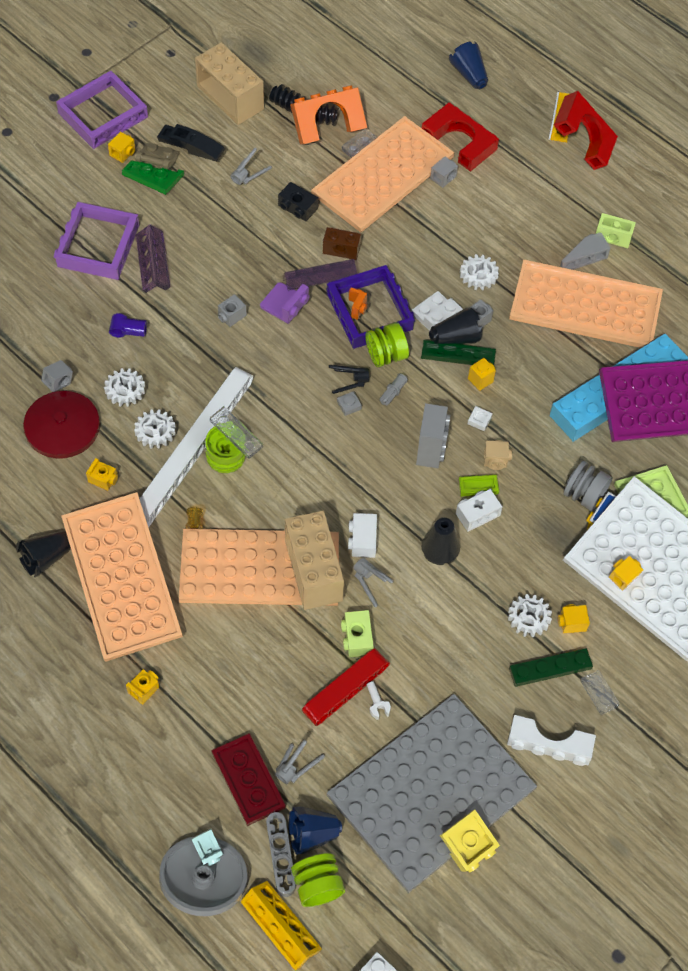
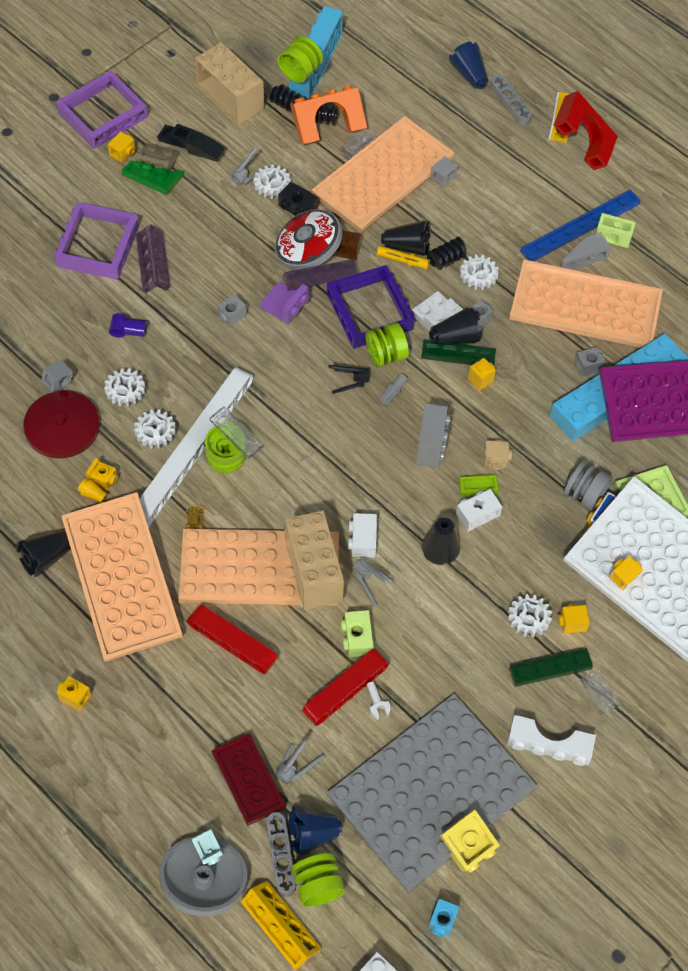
yellow brick [126,669,159,705] -> none
light grey plate [337,391,362,416] -> none
orange bracket [349,287,367,320] -> none
red arch [422,102,499,172] -> none
white plate [467,406,493,431] -> none
none -> yellow brick [57,676,91,712]
none -> yellow cone [77,478,108,503]
none -> red beam [186,605,278,674]
none -> white gear [254,165,291,199]
none -> dish [275,209,342,270]
none -> lime wheel [278,36,323,83]
none -> medium azure brick [289,6,343,100]
none -> yellow pin [377,245,430,270]
none -> black cone [381,220,430,256]
none -> black piece [427,237,466,270]
none -> medium azure brick [428,899,459,937]
none -> light grey beam [491,75,532,125]
none -> blue tile [520,189,641,261]
none -> light grey brick [574,347,605,377]

